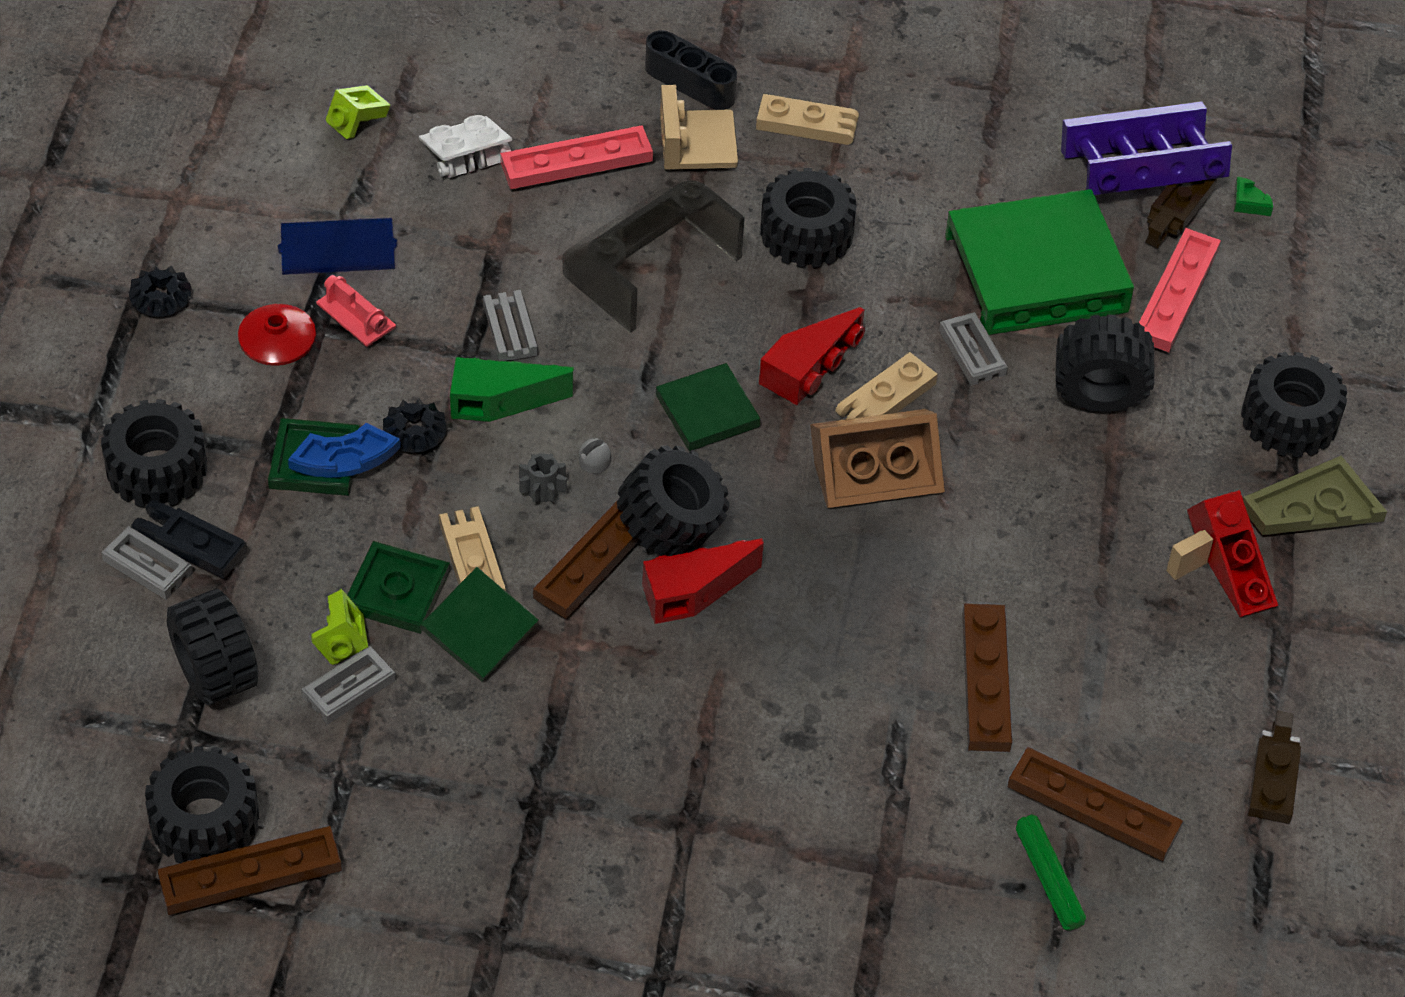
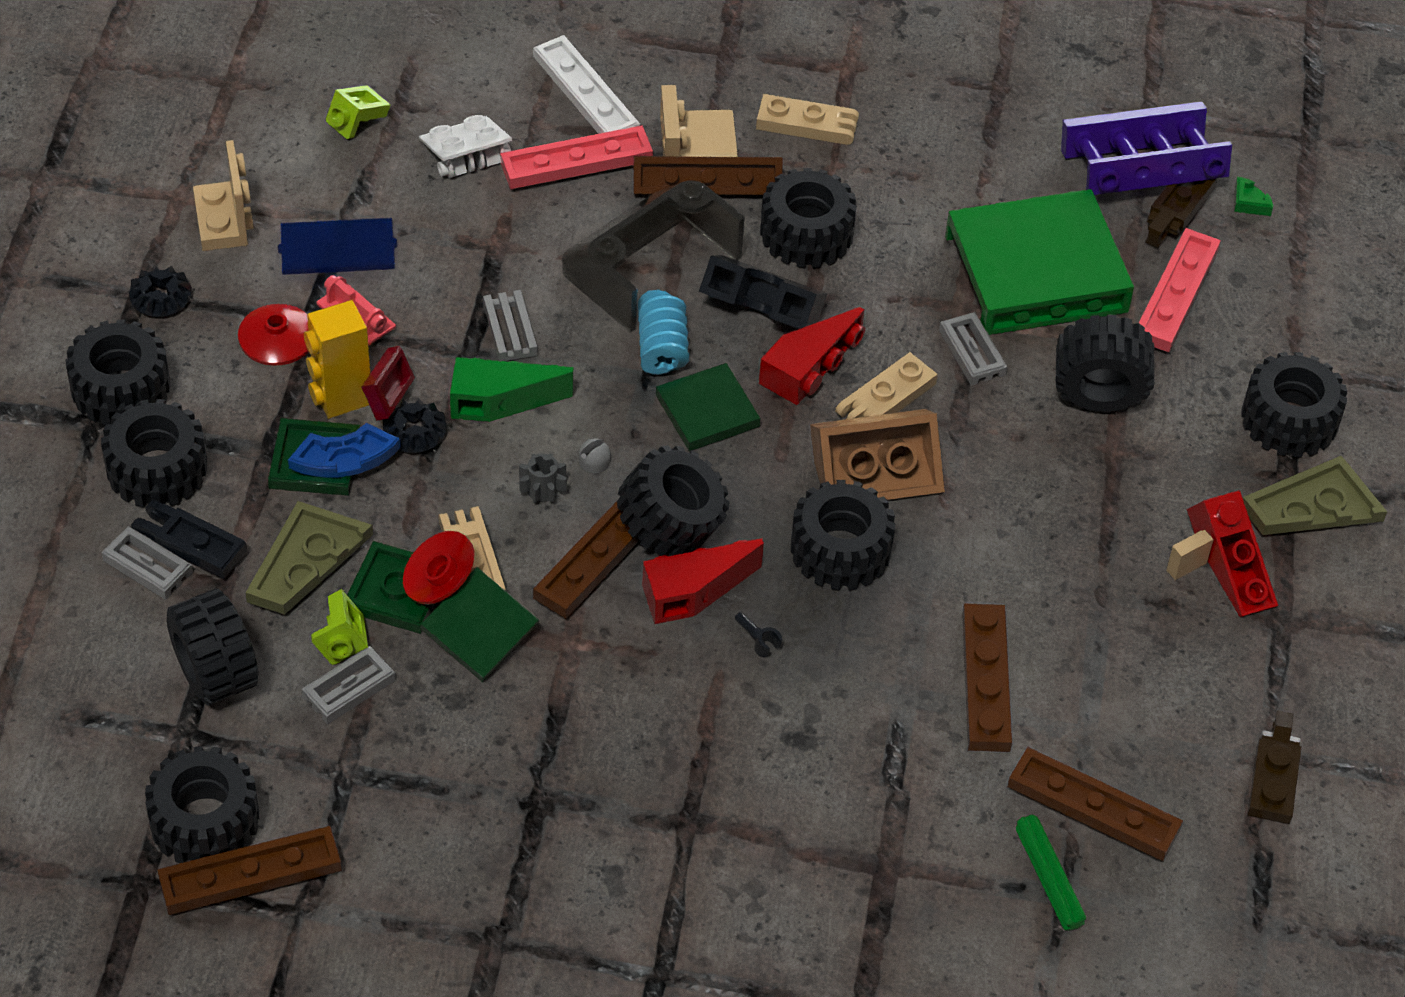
black beam [645,30,737,110] -> none
none -> black tyre [65,320,170,425]
none -> tan bracket [193,140,253,251]
none -> olive wing [246,501,373,615]
none -> yellow brick [304,300,370,419]
none -> dark red tile [361,346,415,421]
none -> red dish [403,531,475,604]
none -> white tile [533,35,640,134]
none -> reddish brown plate [633,156,783,195]
none -> medium azure piece [638,290,689,375]
none -> black arch [699,255,827,329]
none -> black hand [735,612,782,657]
none -> black tyre [790,480,895,590]

